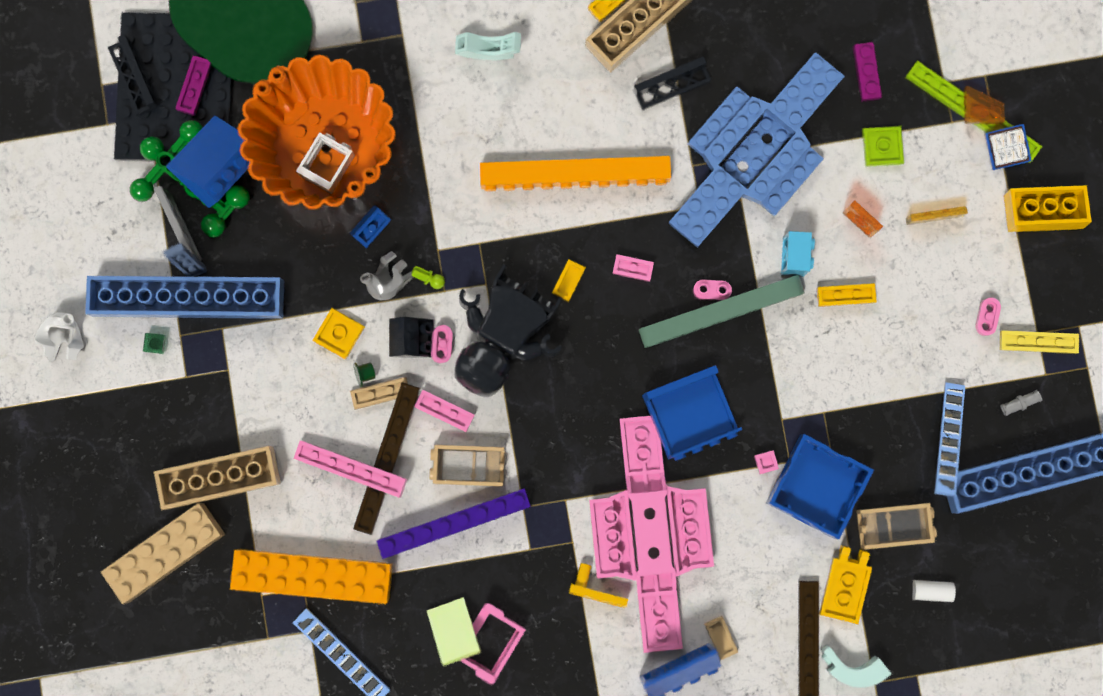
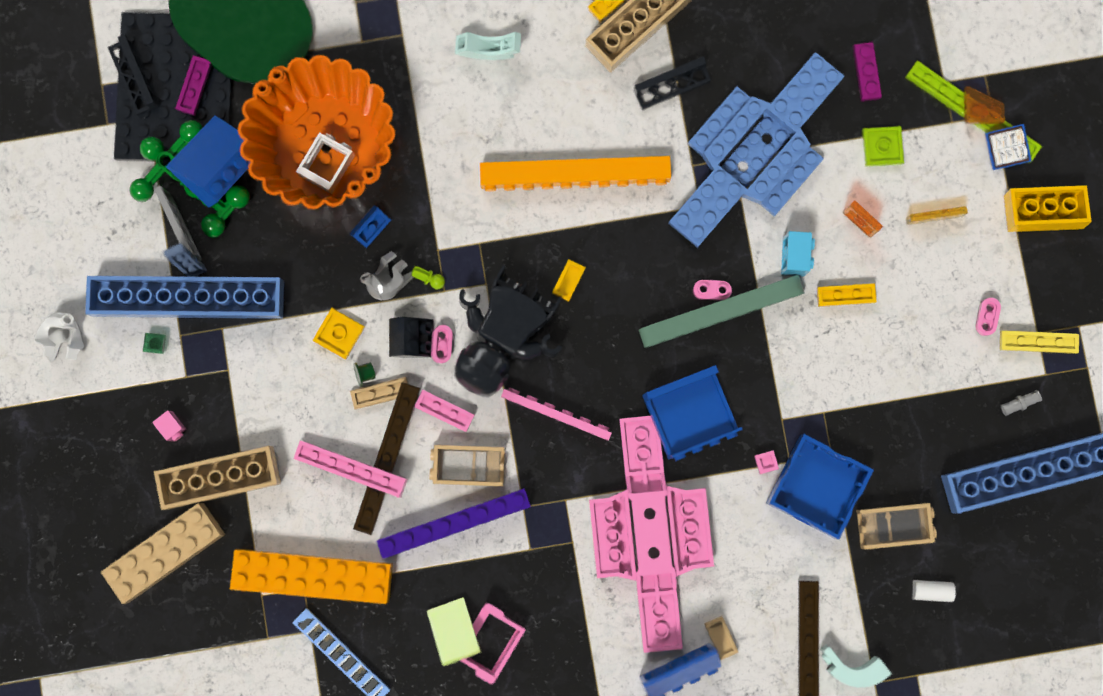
yellow piece [568,563,628,608] -> none
bright pink plate [613,255,654,282] -> none
yellow tile [819,545,872,624] -> none
tile [934,383,965,497] -> none
none -> bright pink brick [152,410,186,442]
none -> bright pink plate [501,388,611,440]

